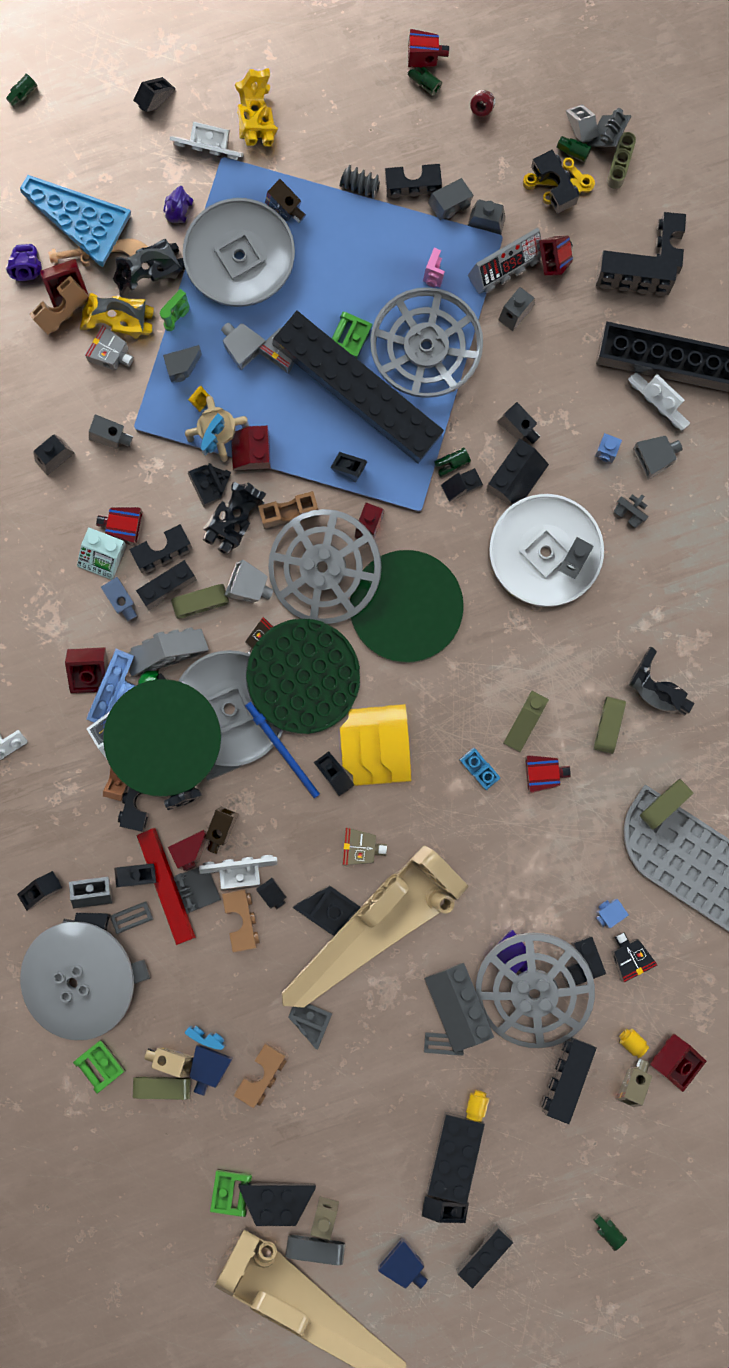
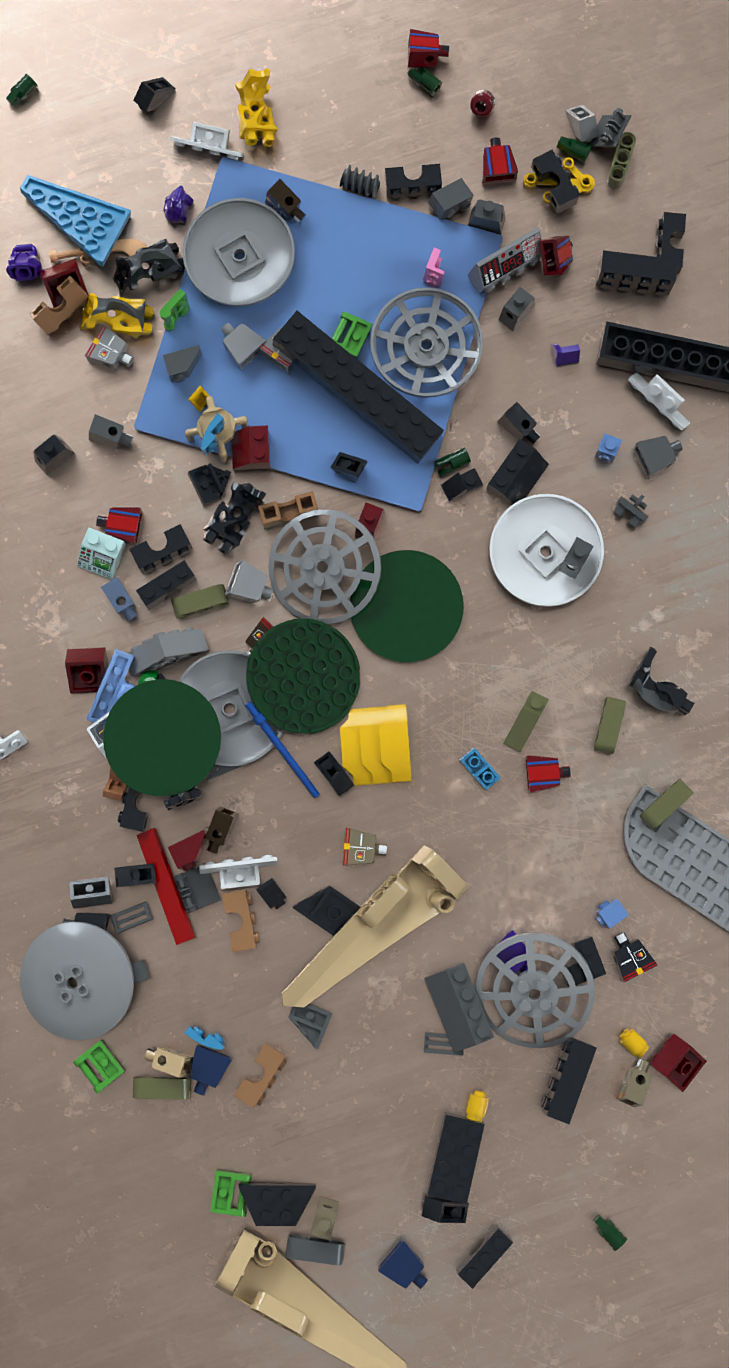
black slope [17,871,62,911] -> none
none -> torso [482,137,518,184]
none -> dark purple tile [552,343,580,366]

